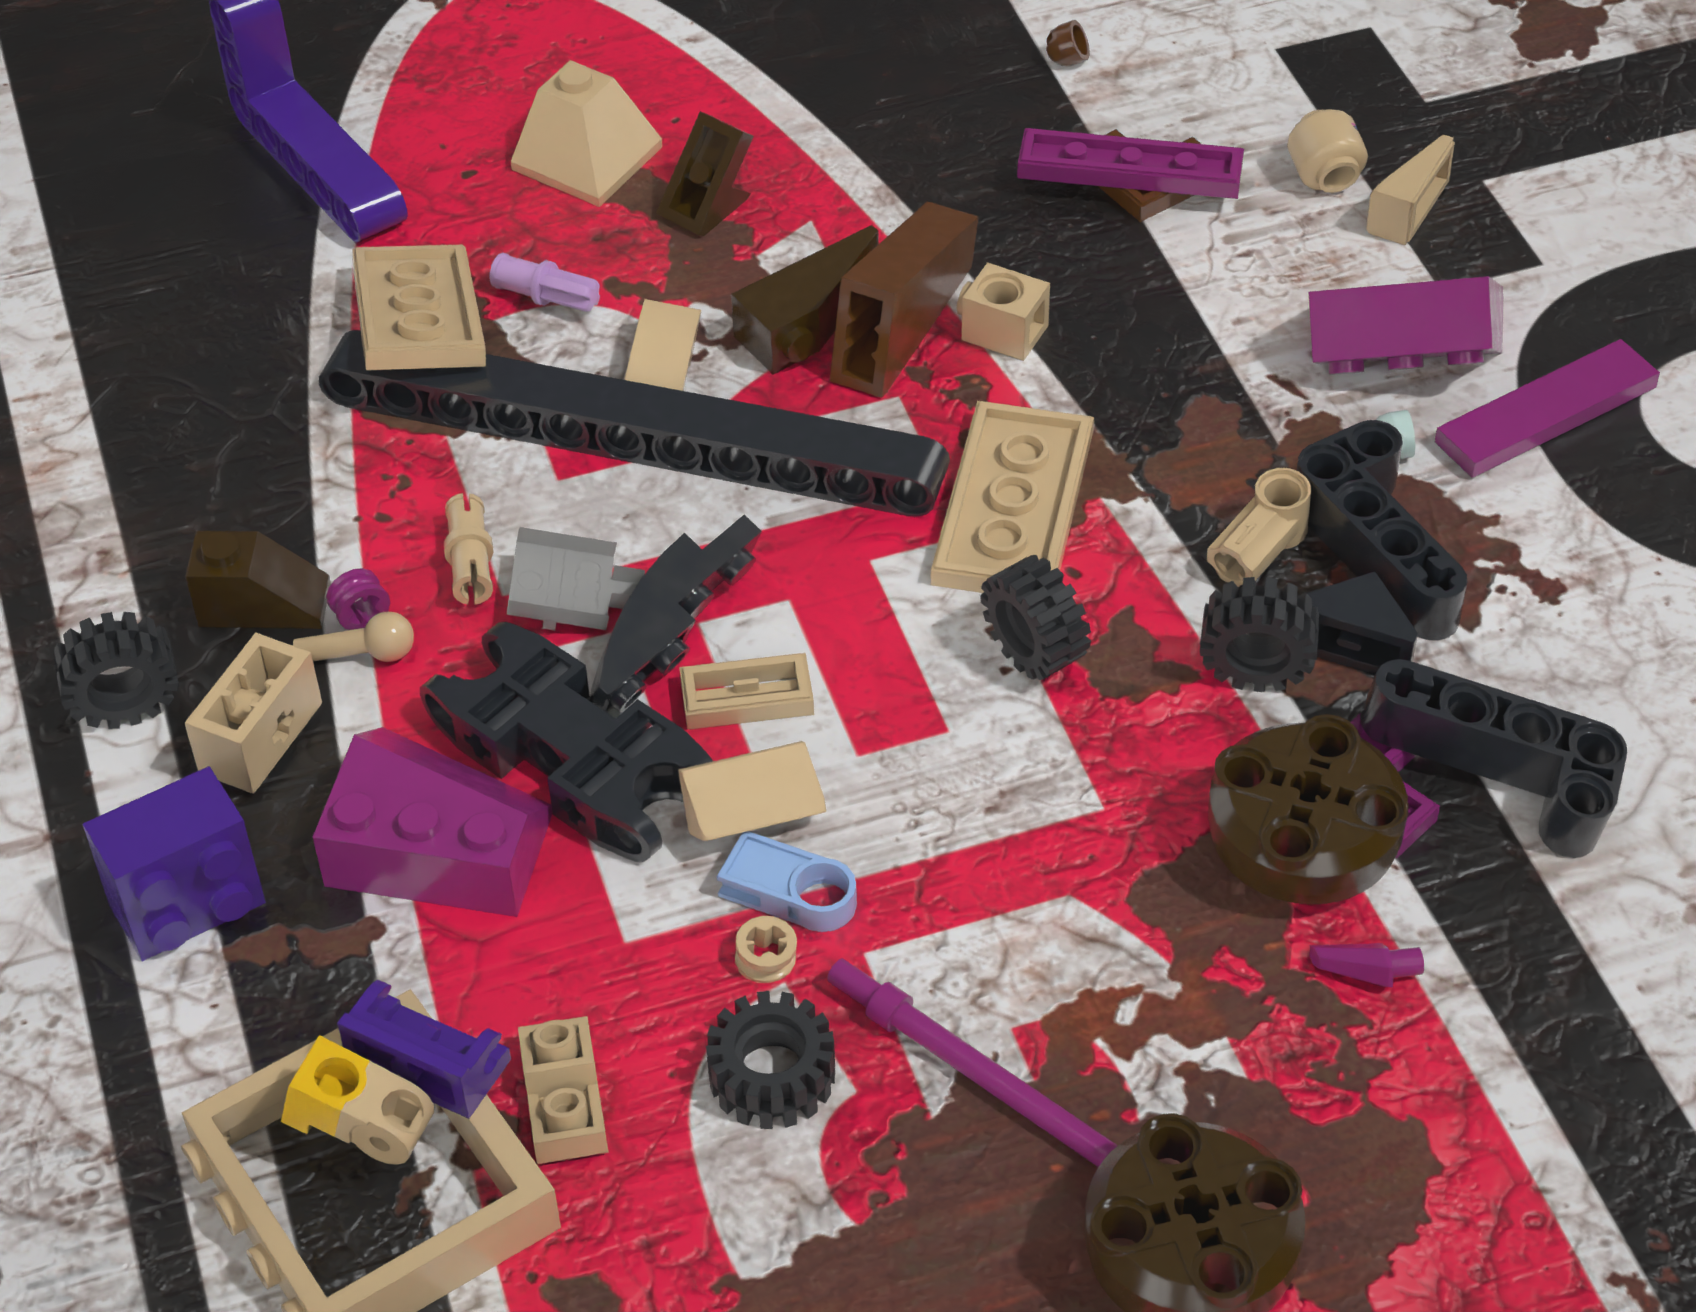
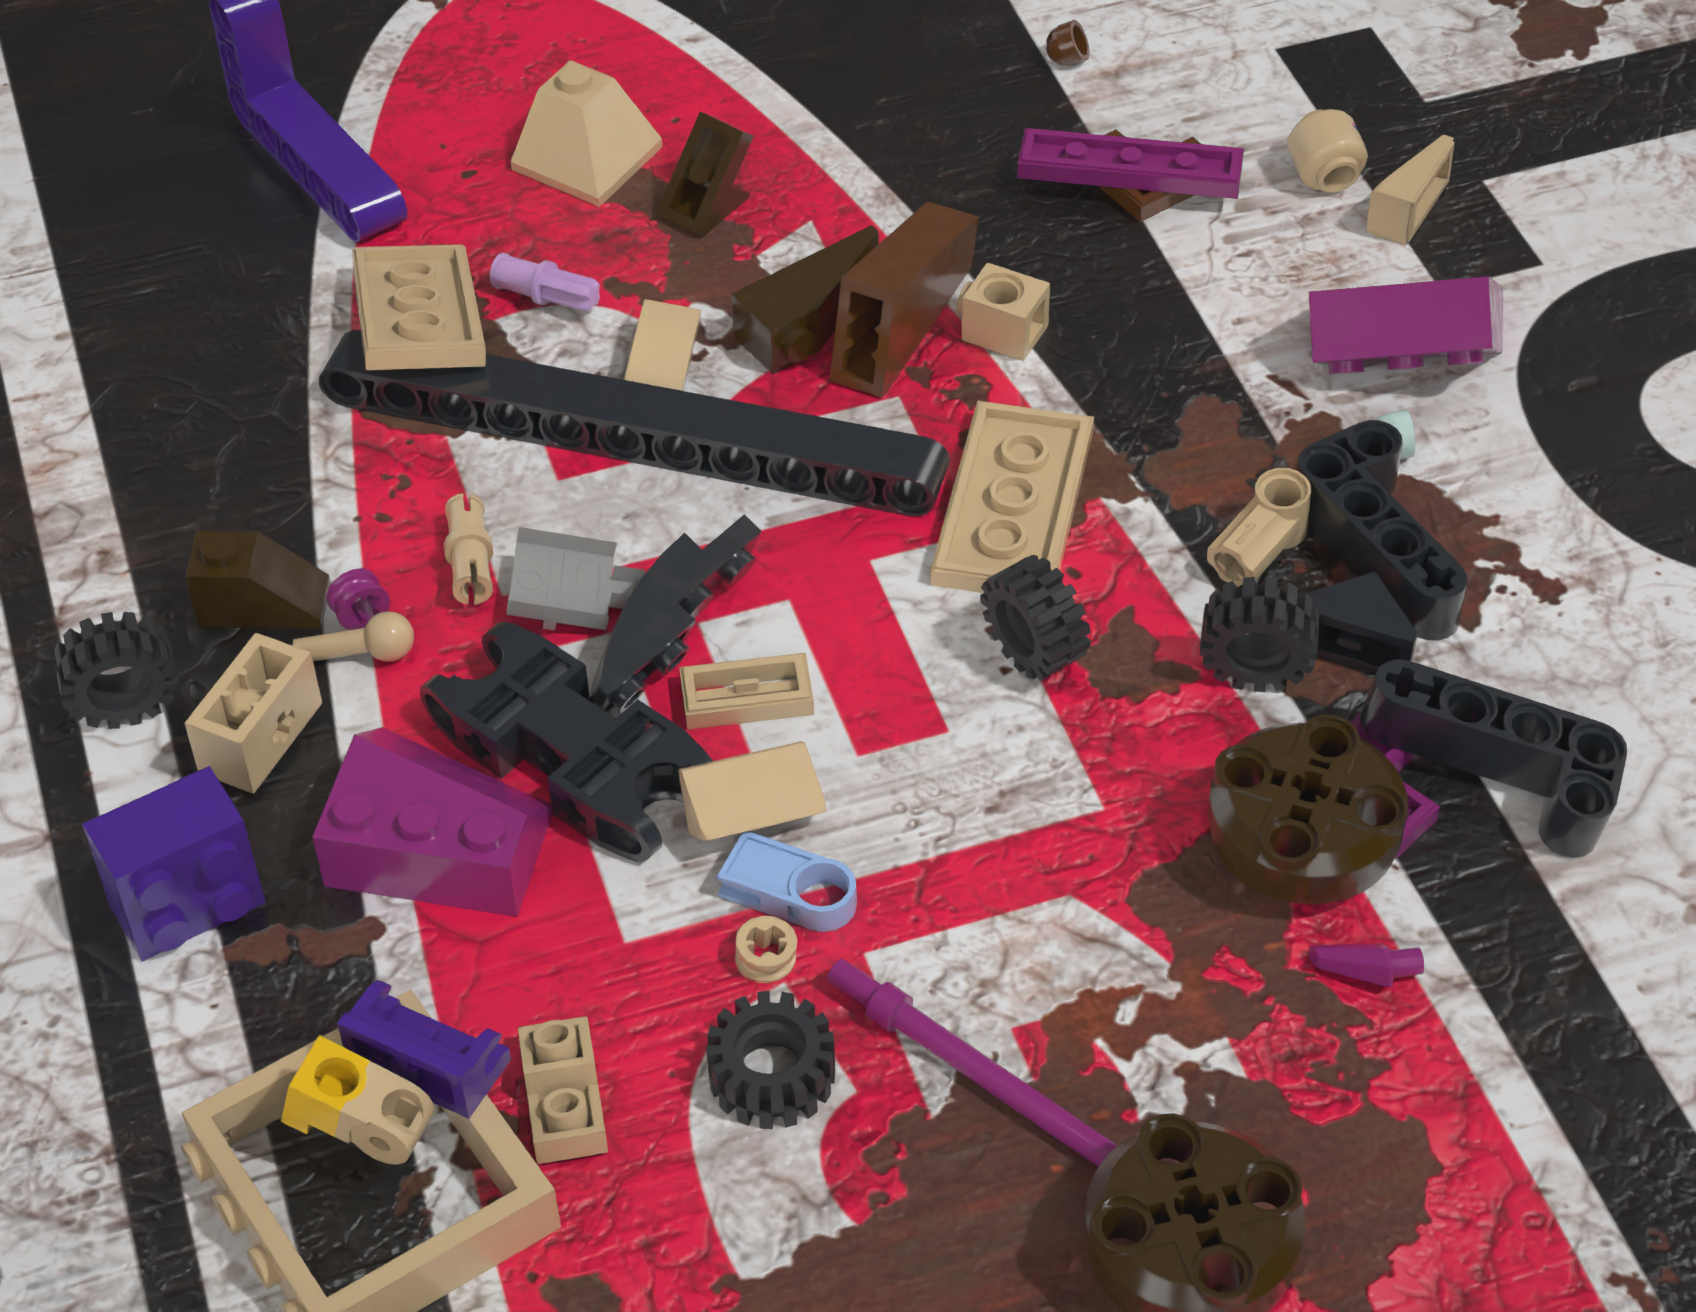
magenta tile [1434,339,1660,478] -> none

